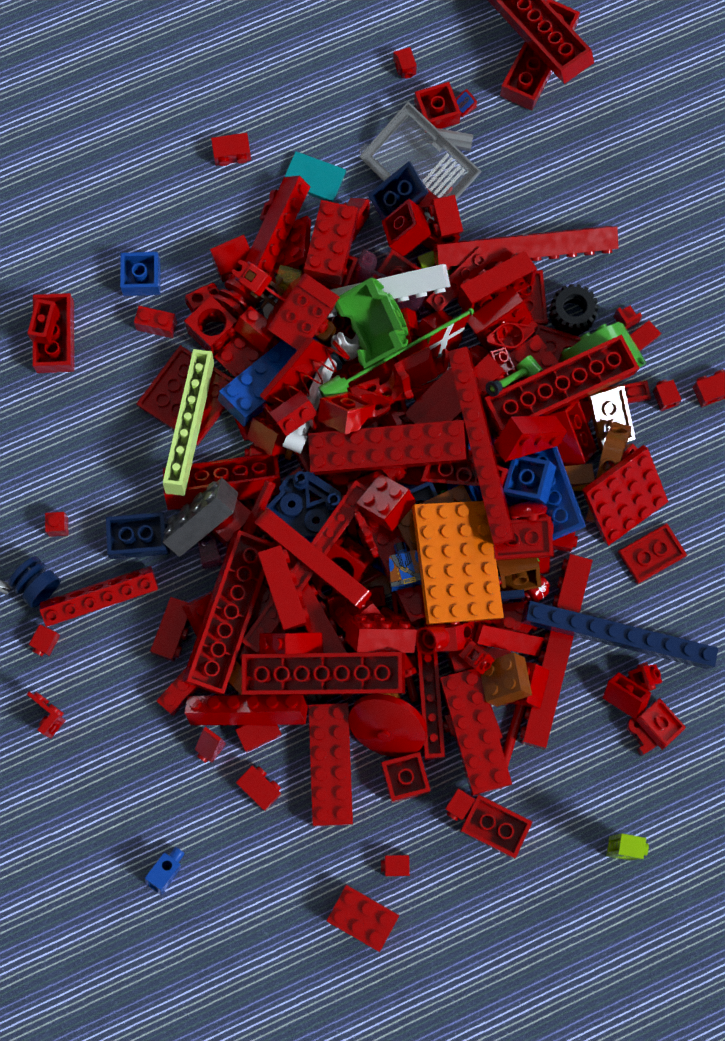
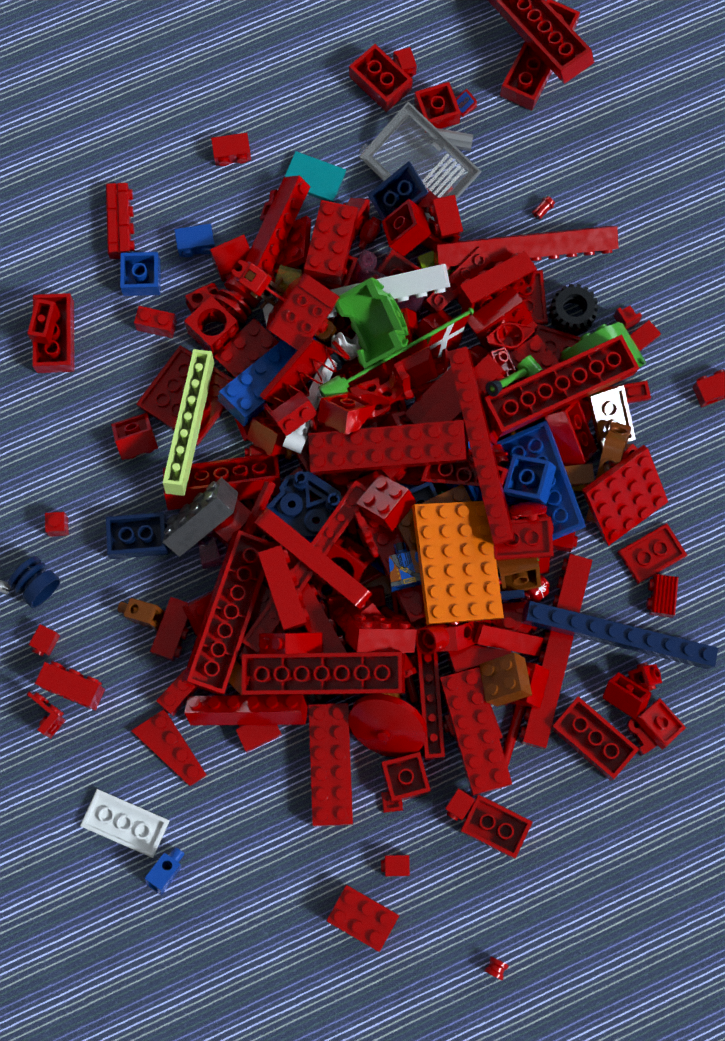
red brick [39,566,158,627] -> none
red slope [195,726,226,763] -> none
red brick [234,306,277,352] -> none
red brick [236,765,282,811] -> none
red window [459,640,495,675] -> none
red wedge [493,416,567,462] -> none
lime brick [606,833,649,861] -> none
red brick [653,379,682,411] -> none
none -> red brick [35,661,105,711]
none -> white tile [80,789,170,858]
none -> red brick [106,183,135,259]
none -> red slope [111,413,158,460]
none -> dark orange torso [118,598,165,631]
none -> red wing [131,709,207,786]
none -> blue brick [174,223,215,258]
none -> red brick [349,44,413,112]
none -> red plant [358,217,382,250]
none -> red tile [381,792,403,813]
none -> red wheel [484,956,509,980]
none -> red pin [532,196,555,220]
none -> red brick [551,696,639,781]
none -> red brick [646,574,679,618]

